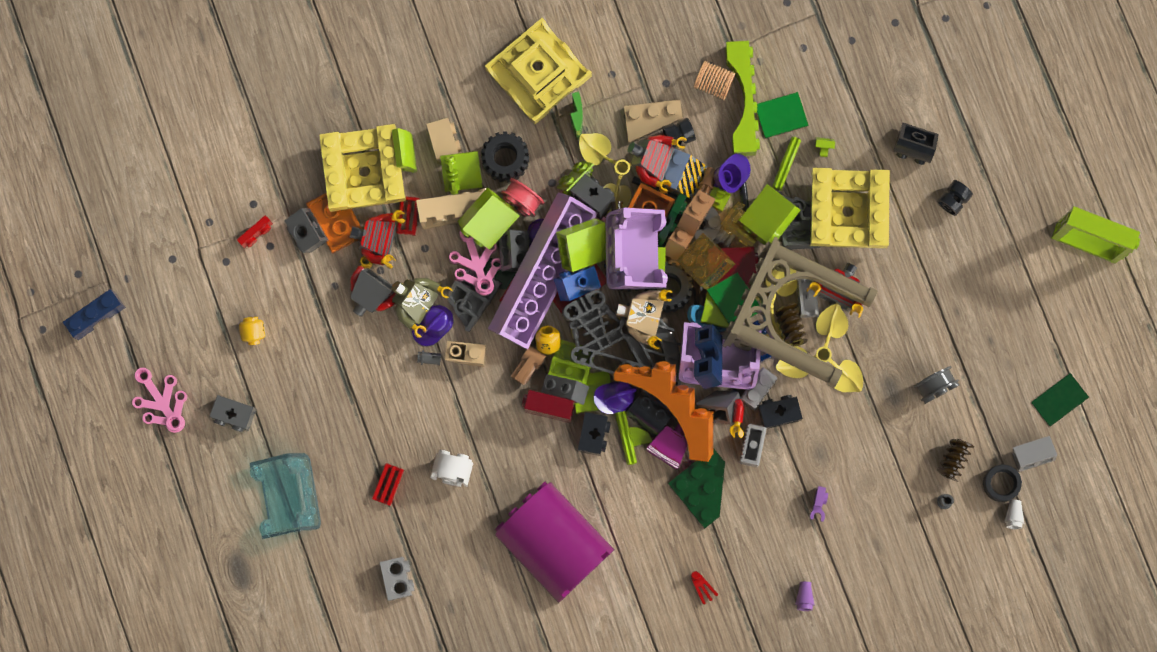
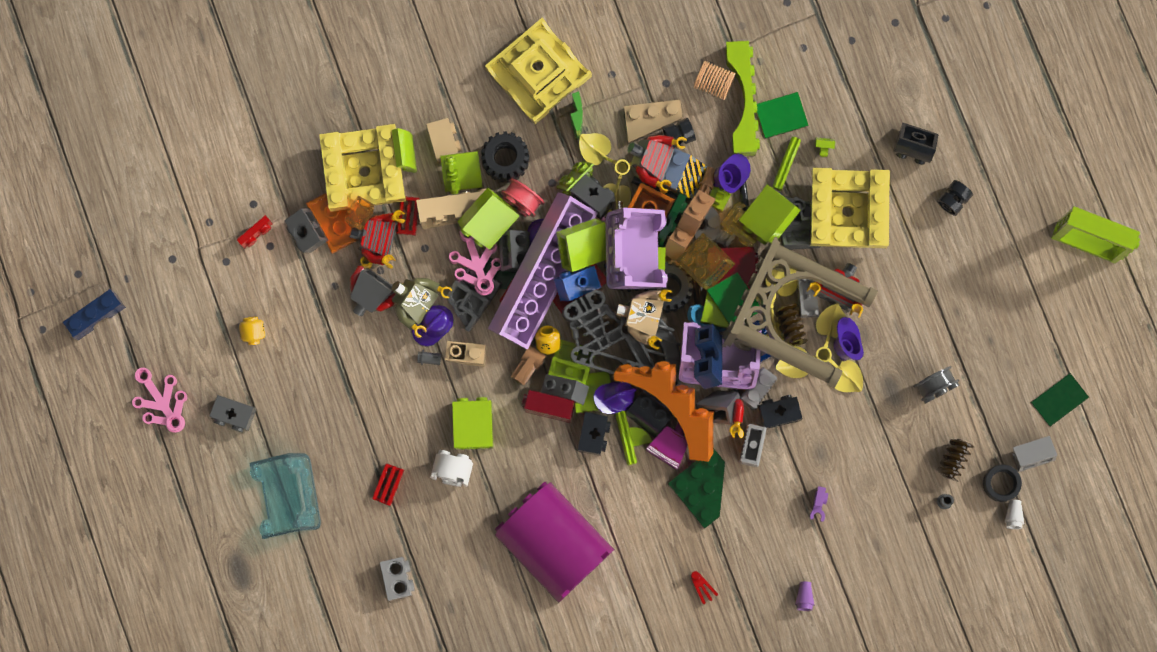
none -> clear orange brick [345,195,374,230]
none -> lime brick [452,397,494,450]
none -> dark purple piece [833,317,864,361]

